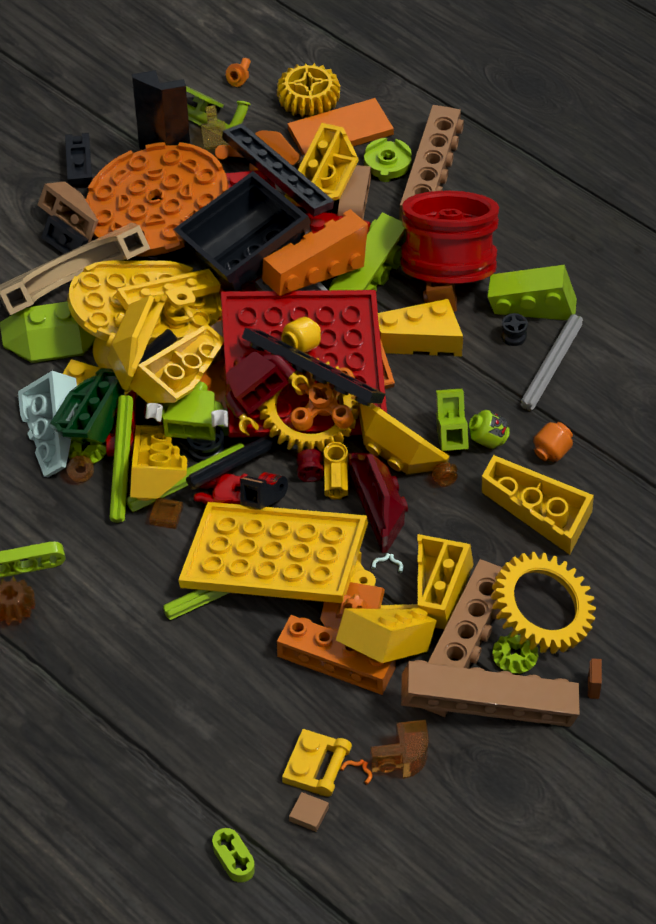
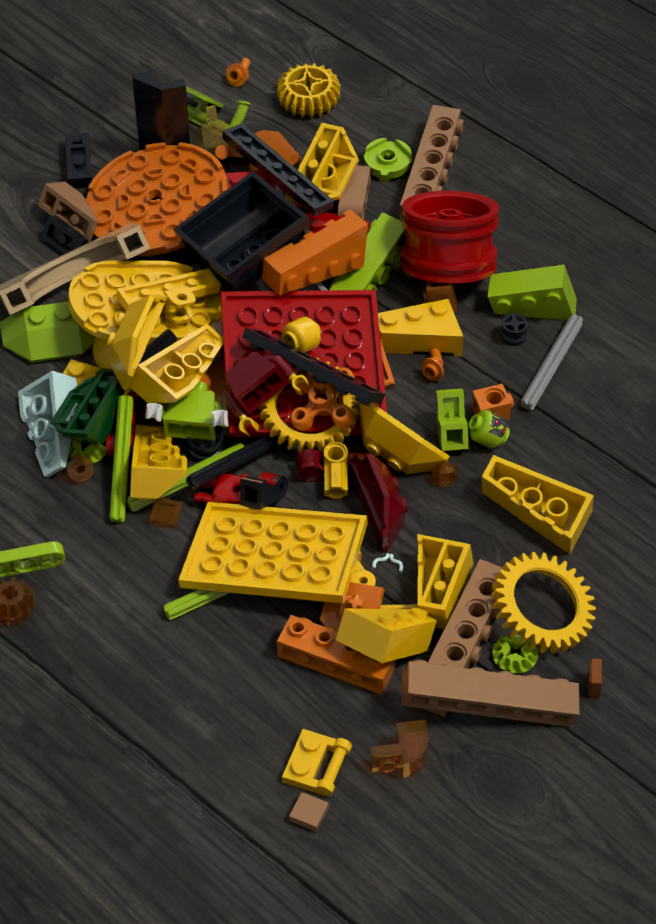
lime beam [212,828,255,882] -> none
orange tile [287,98,394,157] -> none
orange piece [340,759,372,785] -> none
orange head [533,422,573,462] -> none
none -> orange plate [421,348,444,381]
none -> orange brick [471,384,514,420]

